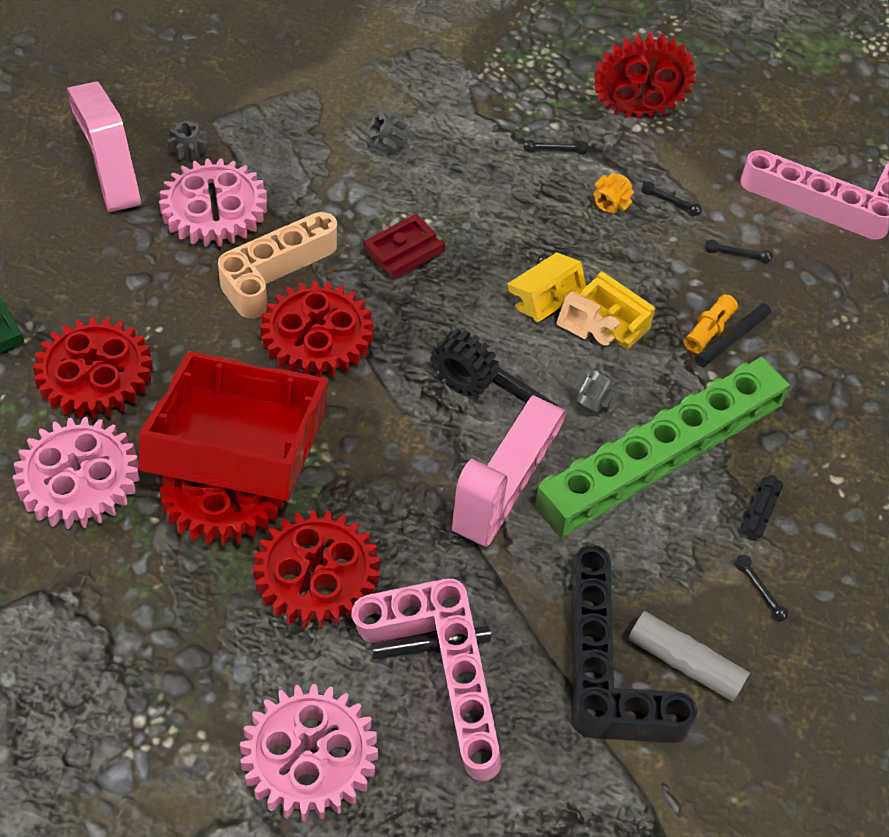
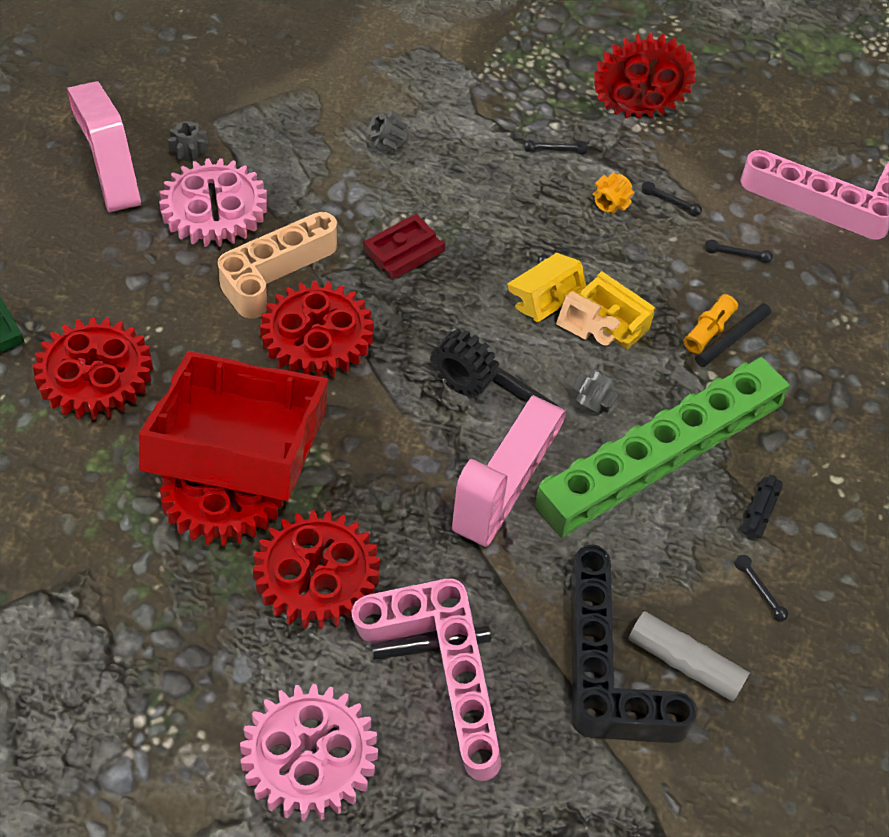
bright pink gear [13,417,140,529] -> none

